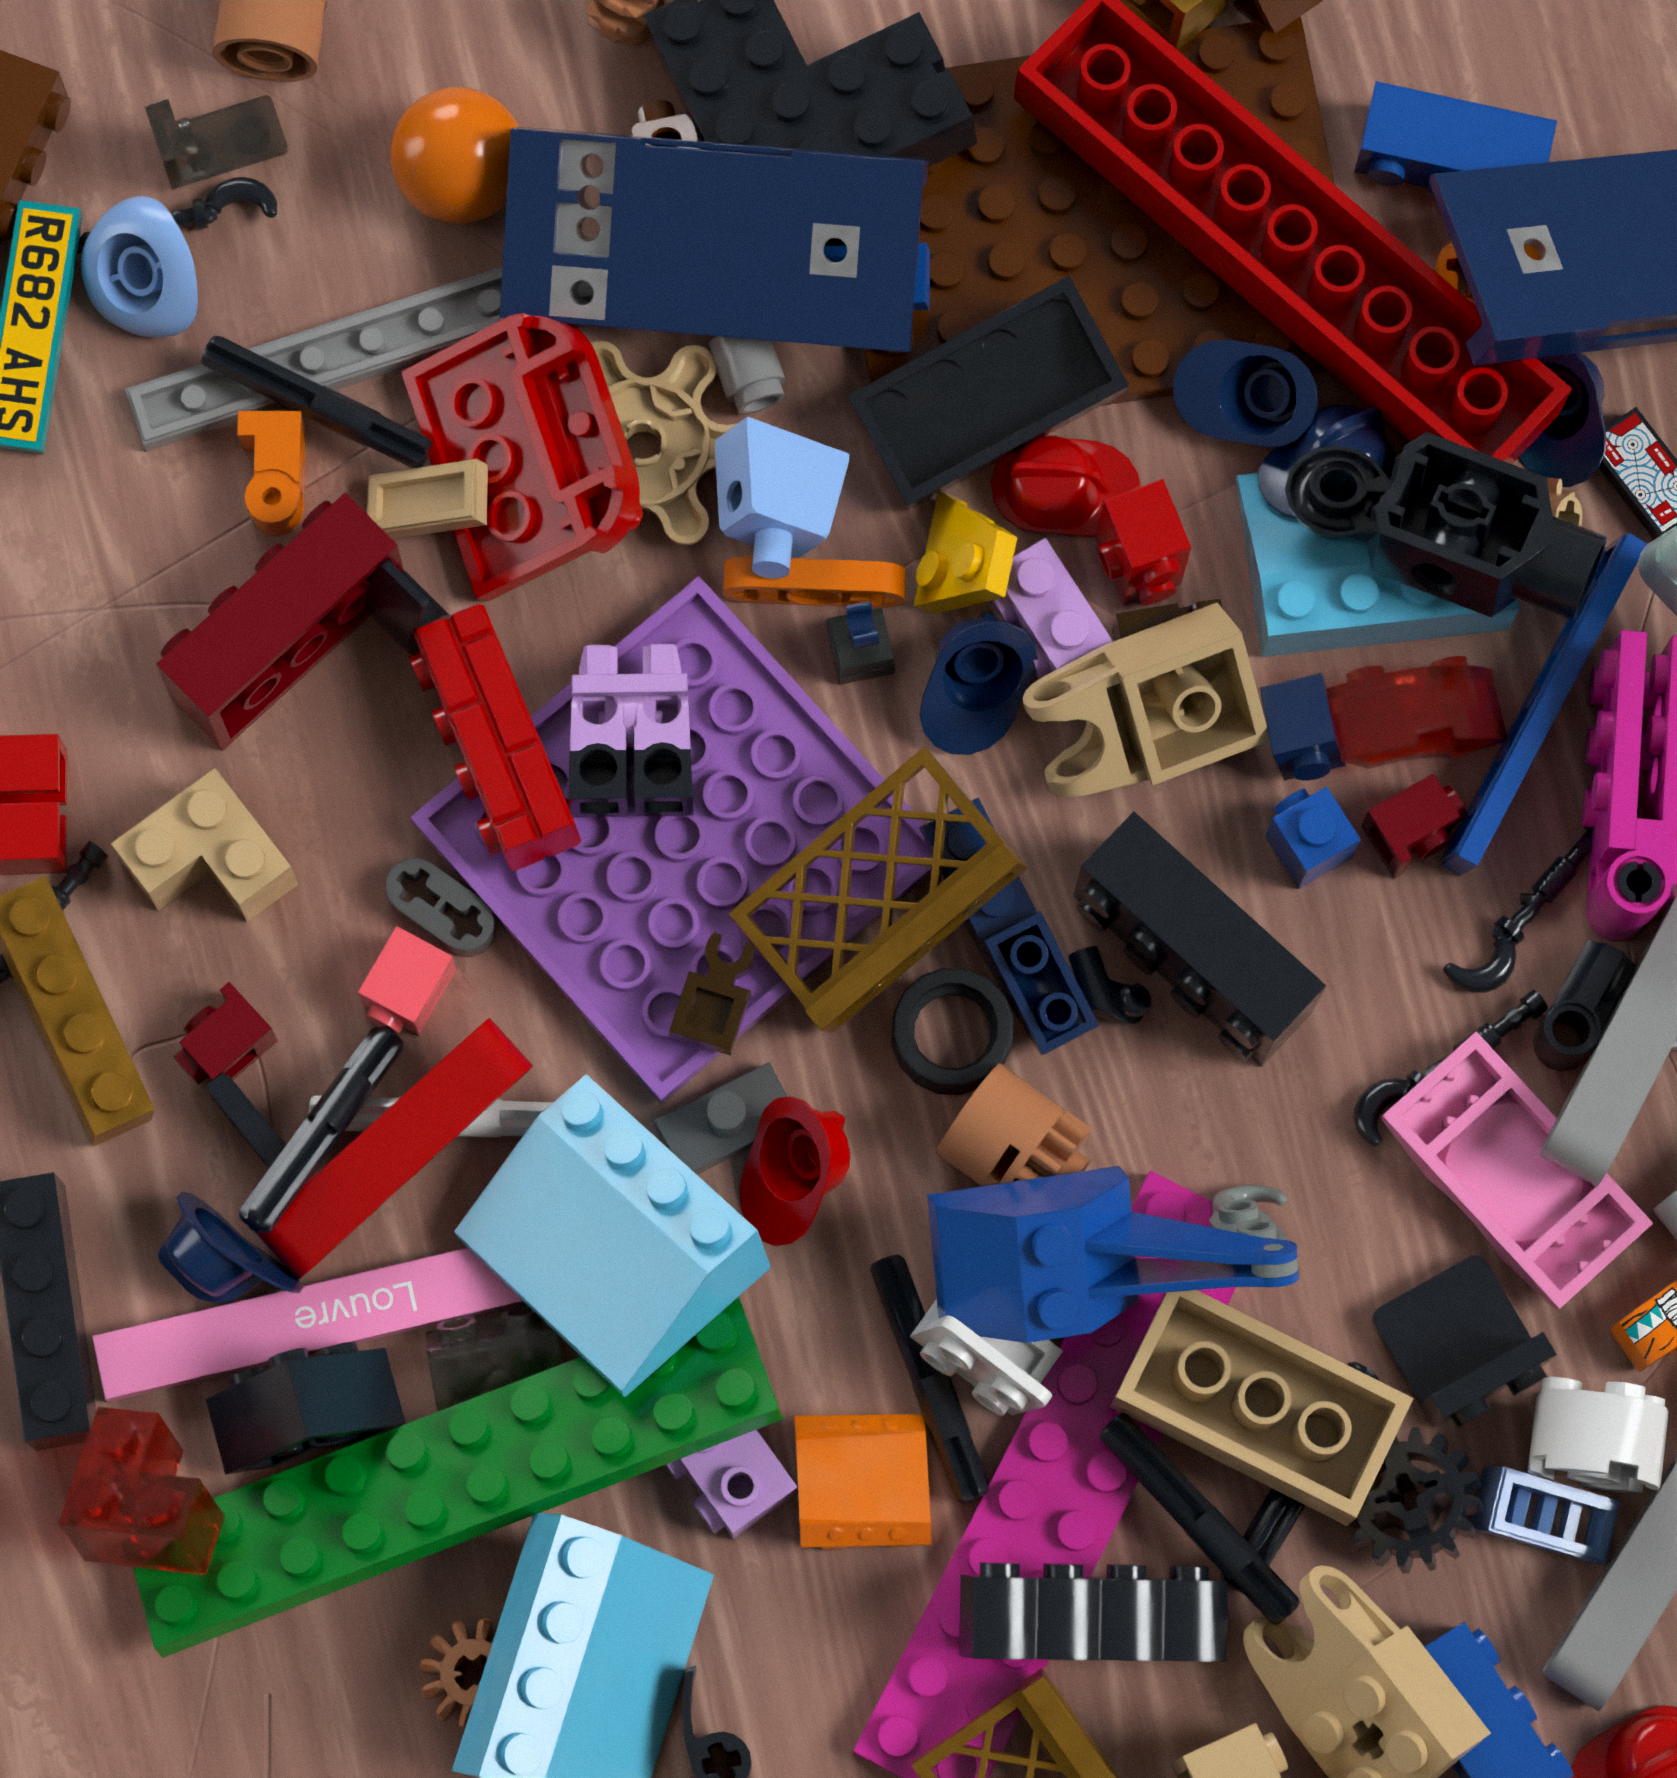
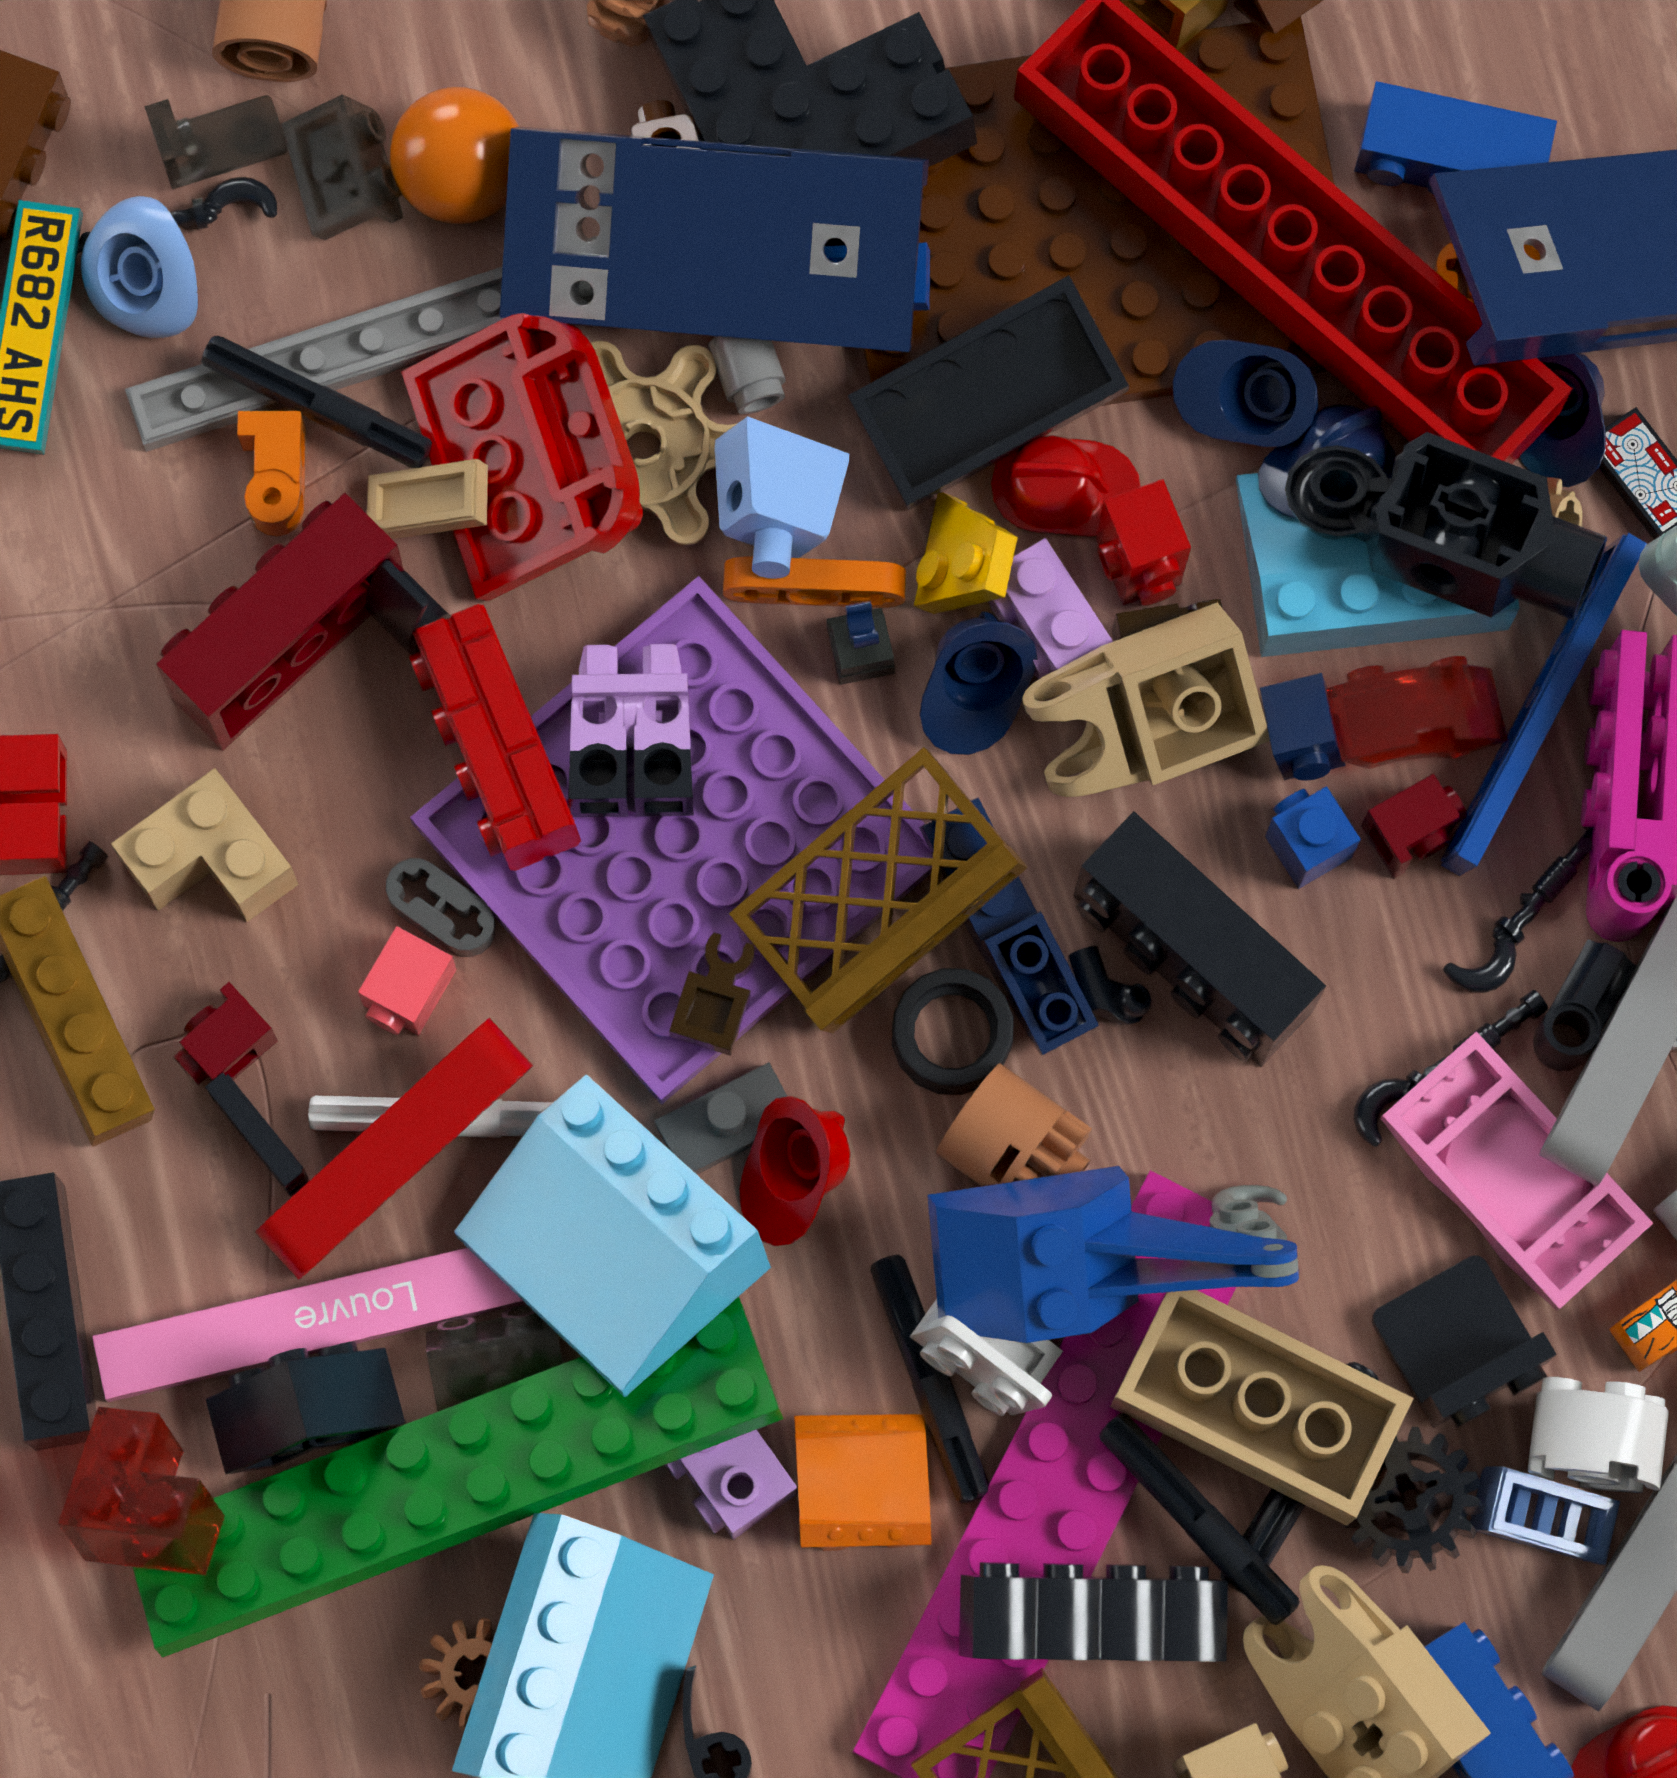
dark blue piece [158,1191,303,1303] -> none
black axle [239,1026,404,1234] -> none
none -> clear smoke bracket [281,94,404,241]

